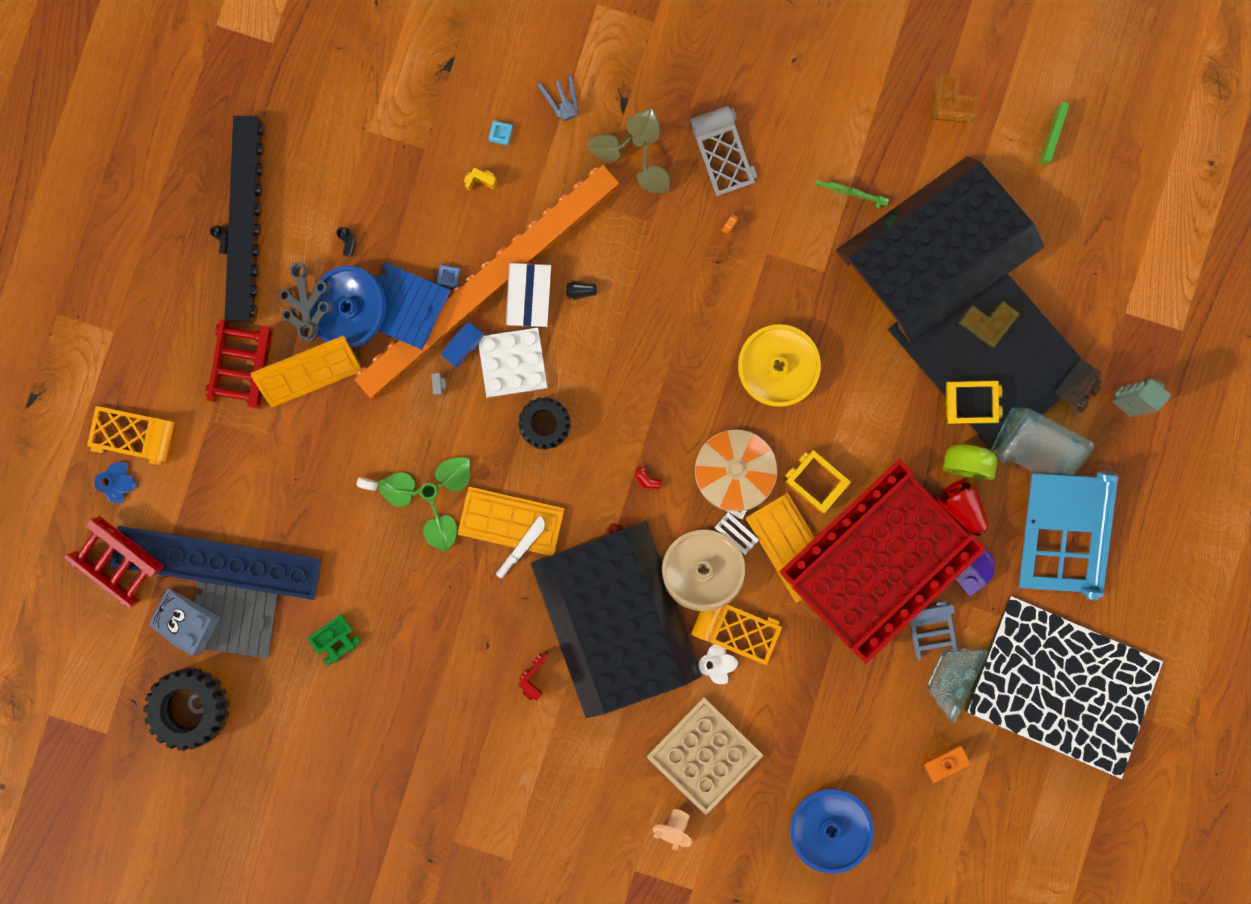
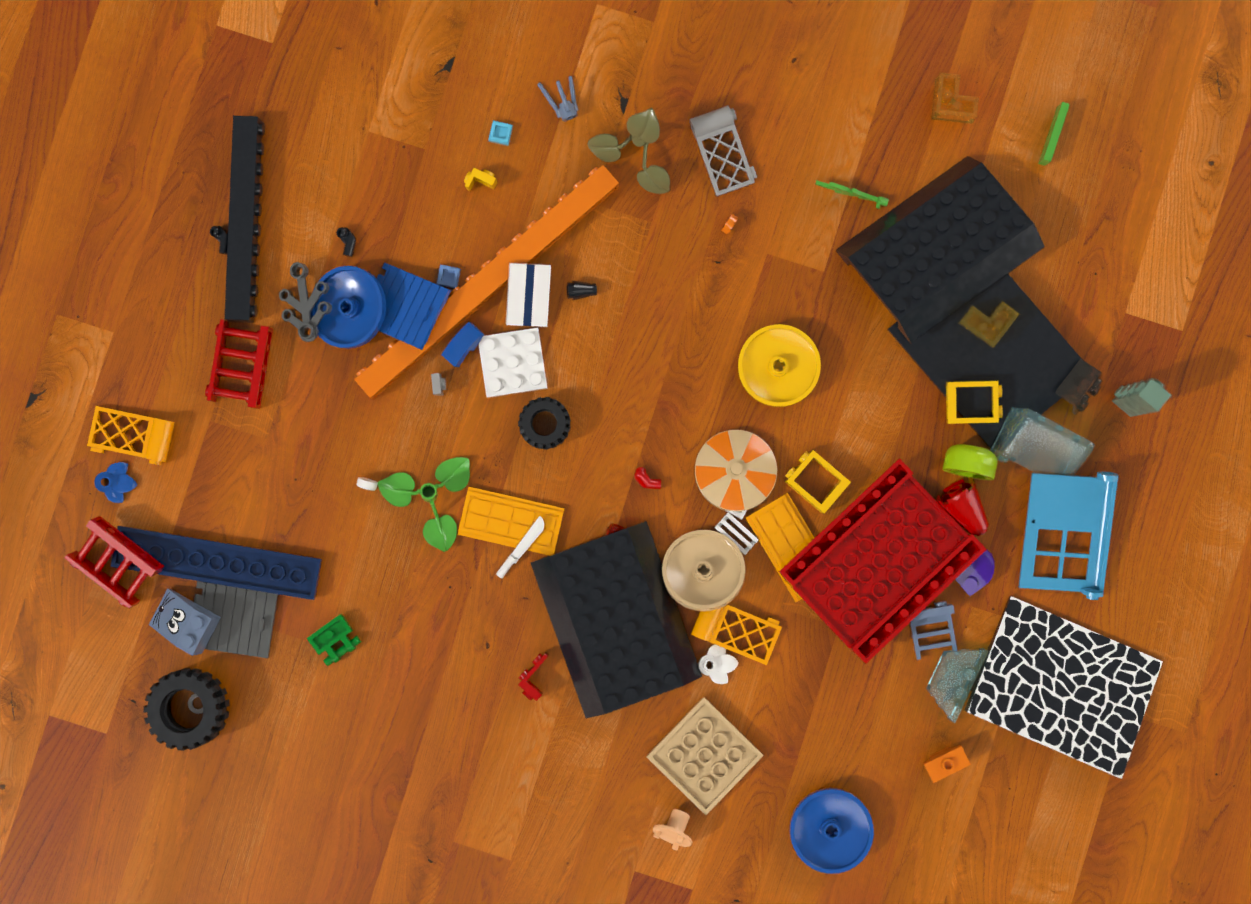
light orange piece [251,335,362,408] -> none

